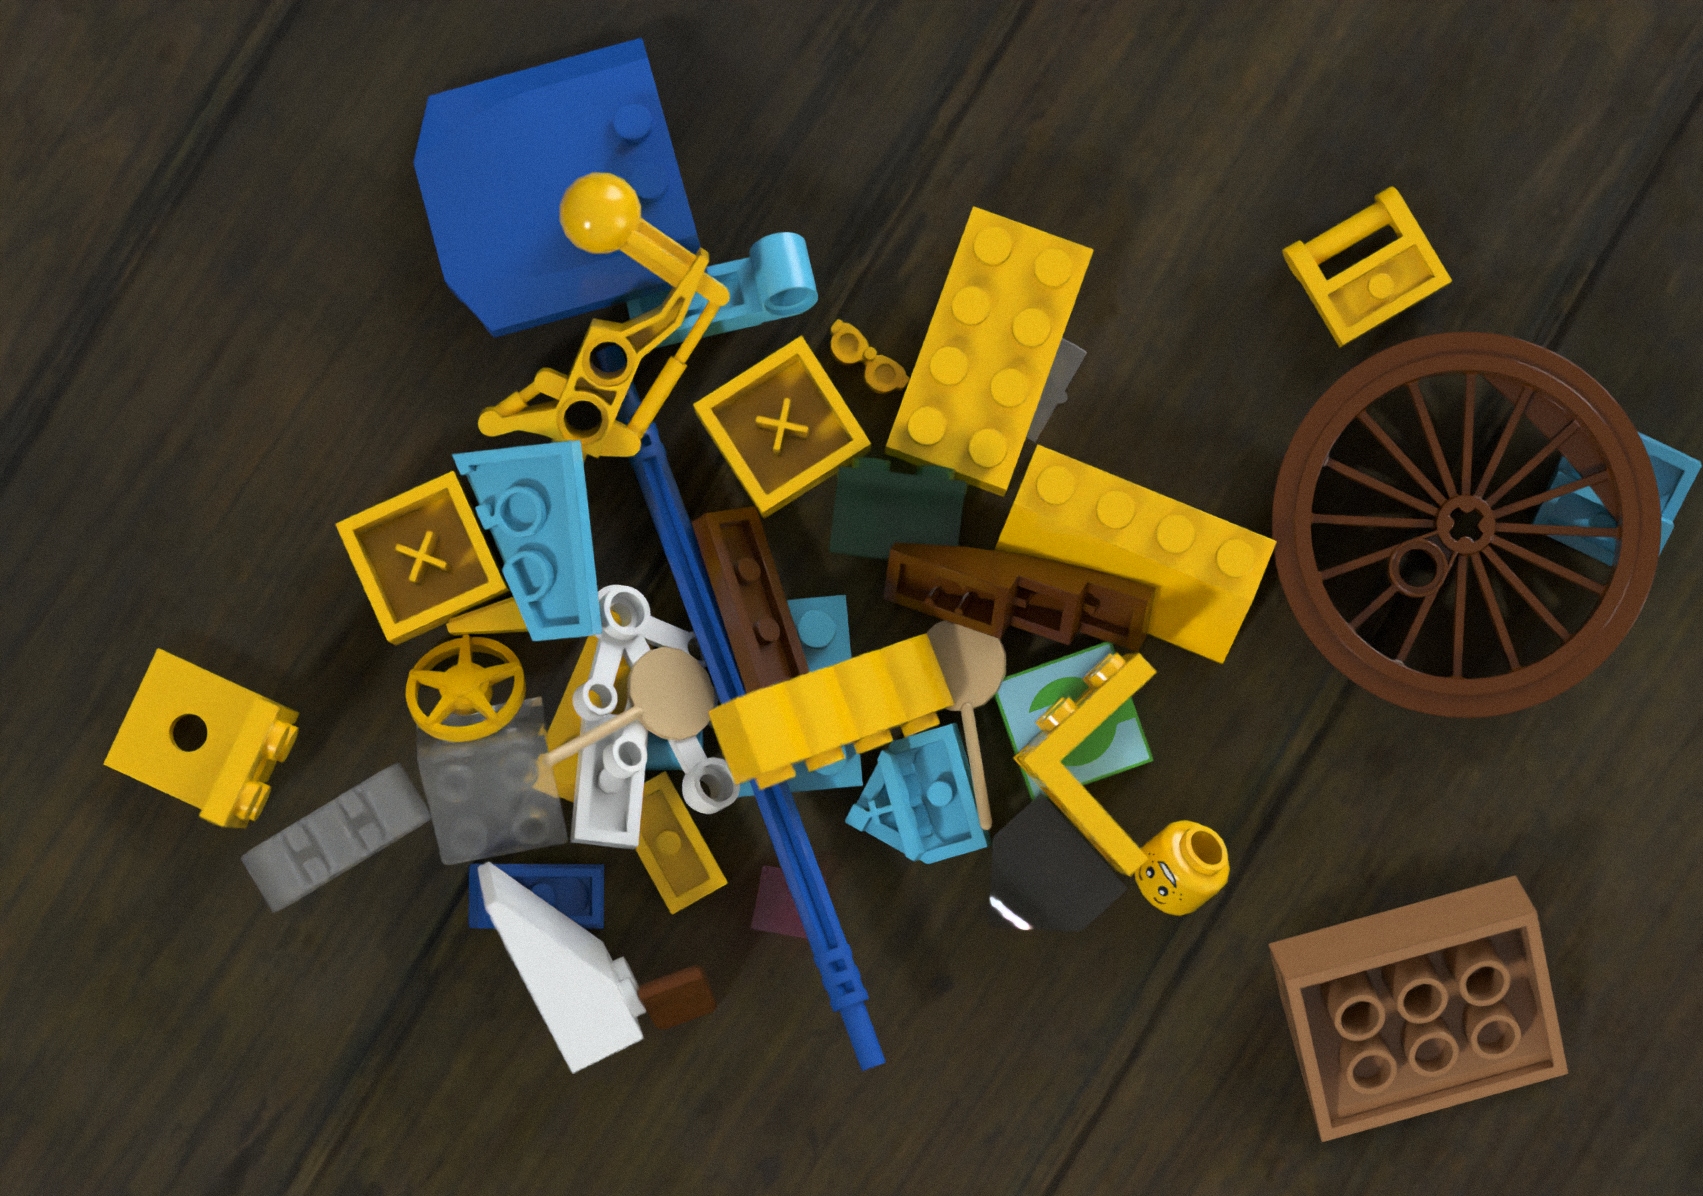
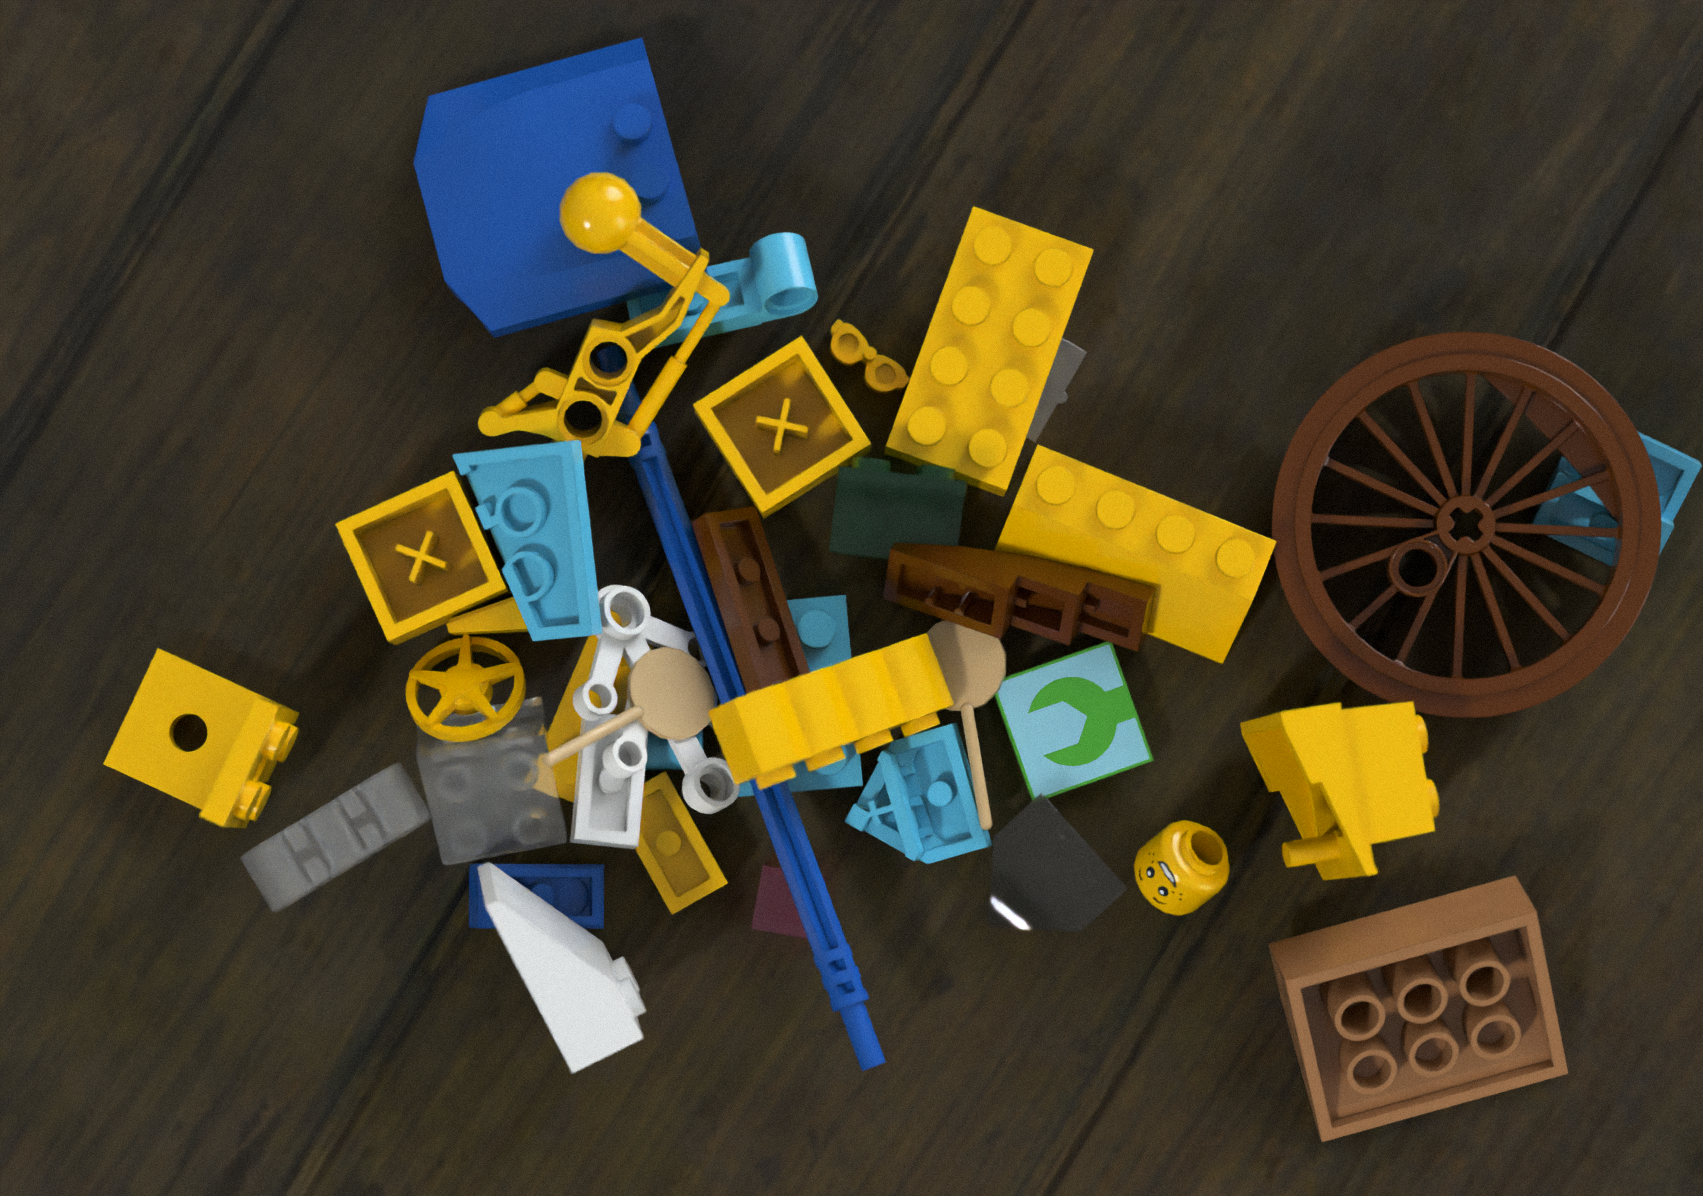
reddish brown slope [637,963,717,1030] -> none
yellow bracket [1013,652,1156,877] -> none
yellow plate [1282,186,1452,348] -> none
none -> yellow piece [1240,702,1439,881]

